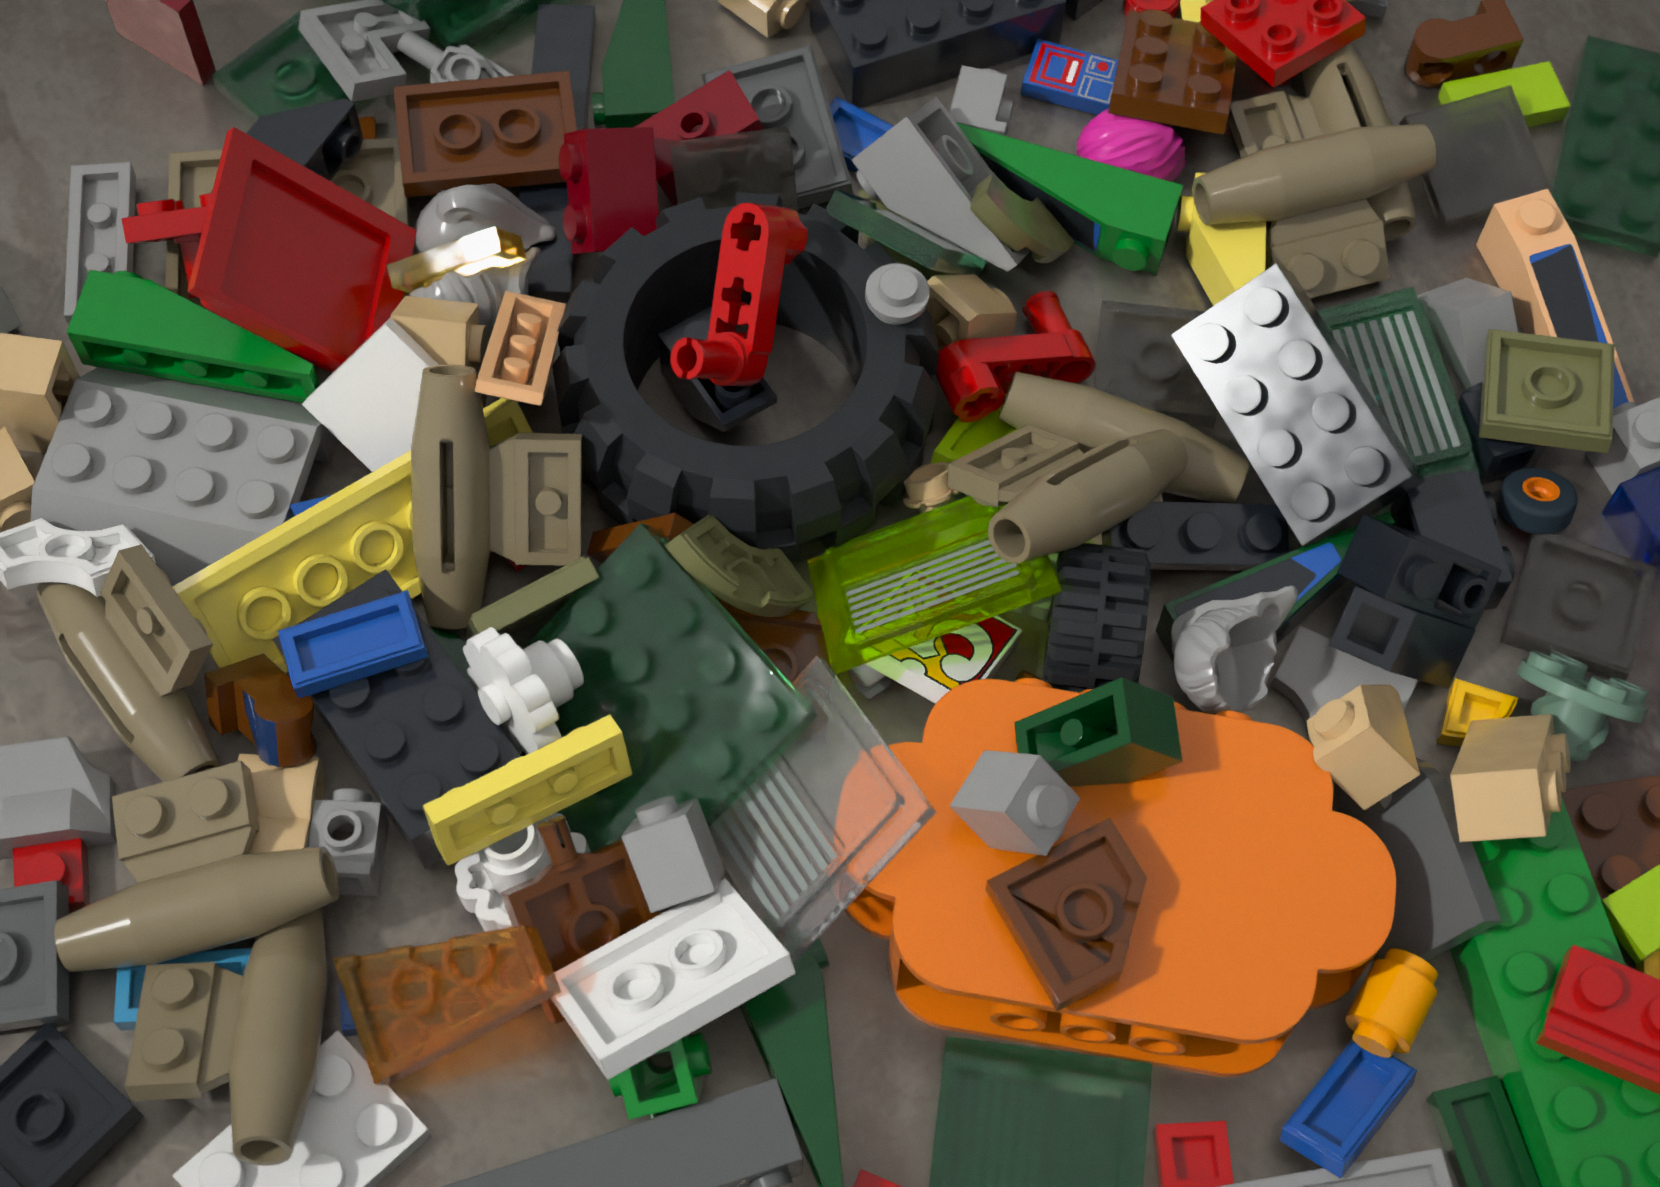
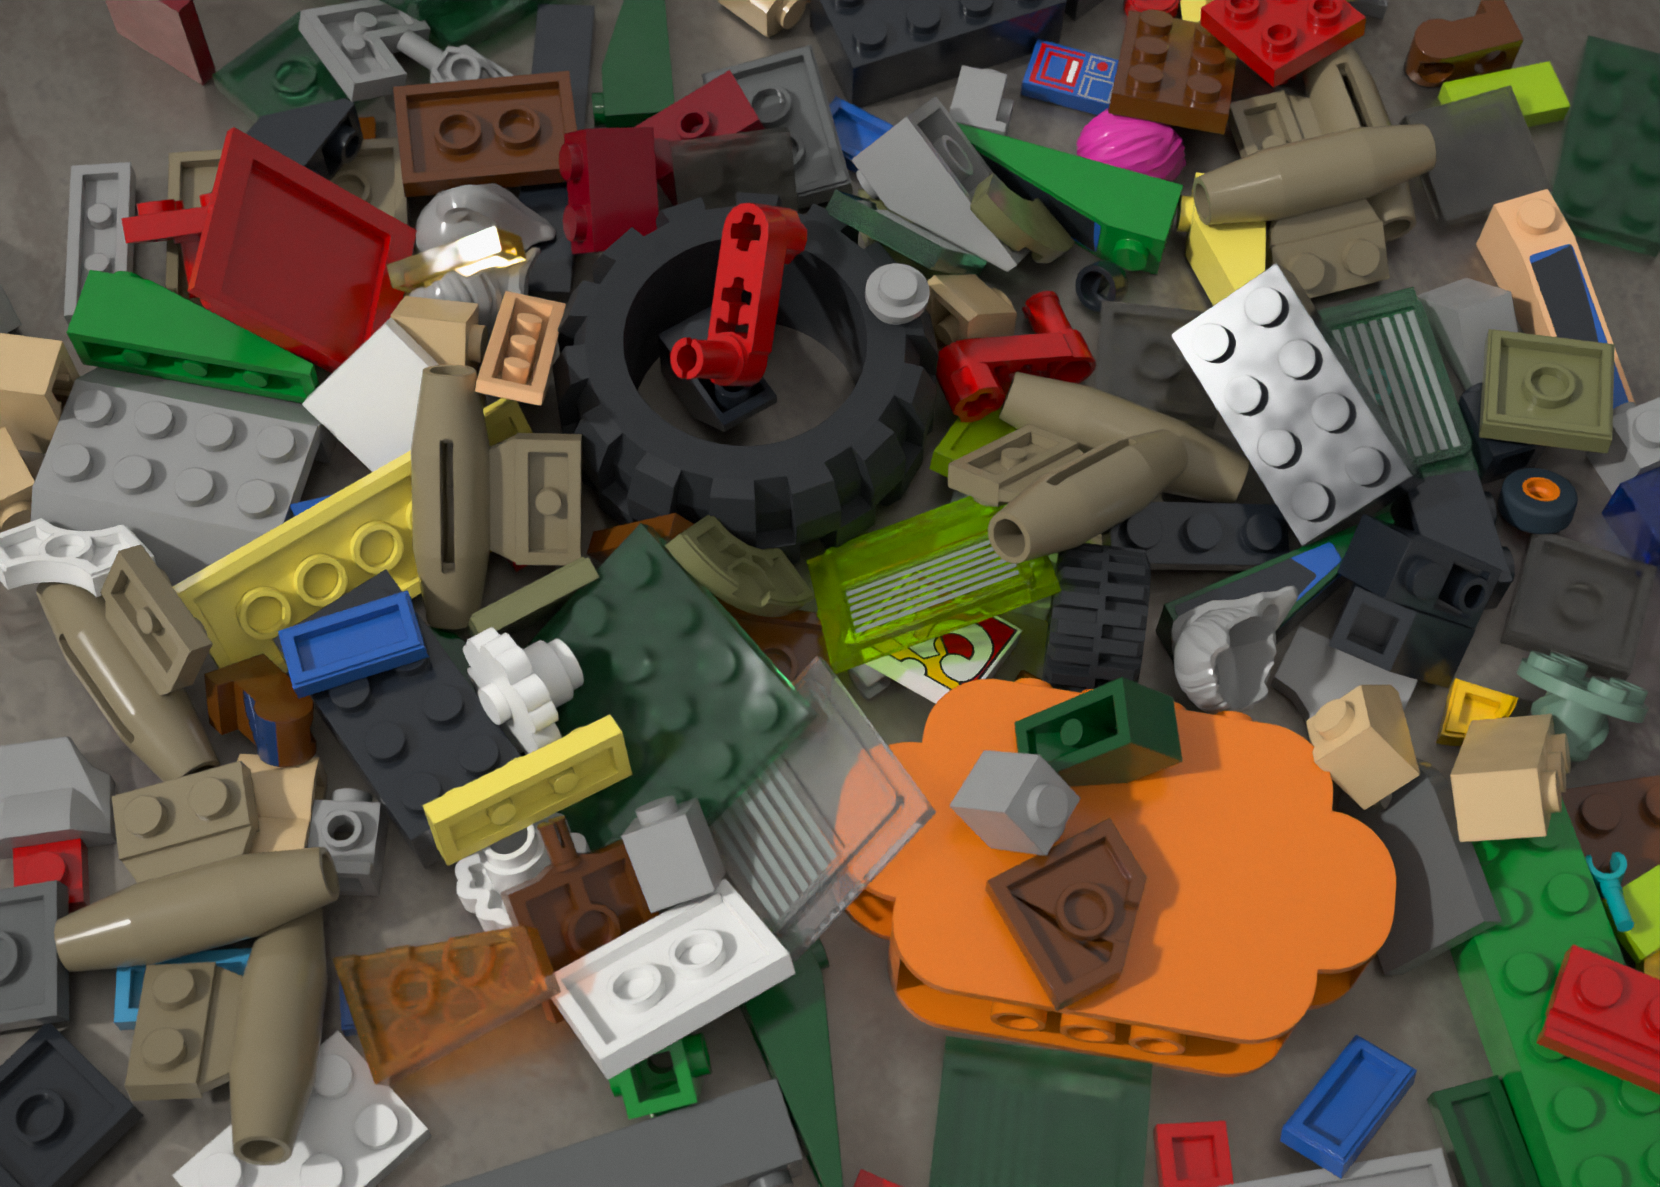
tan plate [903,462,960,515] -> none
light orange brick [1345,949,1438,1058] -> none
none -> black hinge [1075,261,1129,312]
none -> teal hand [1585,852,1634,932]

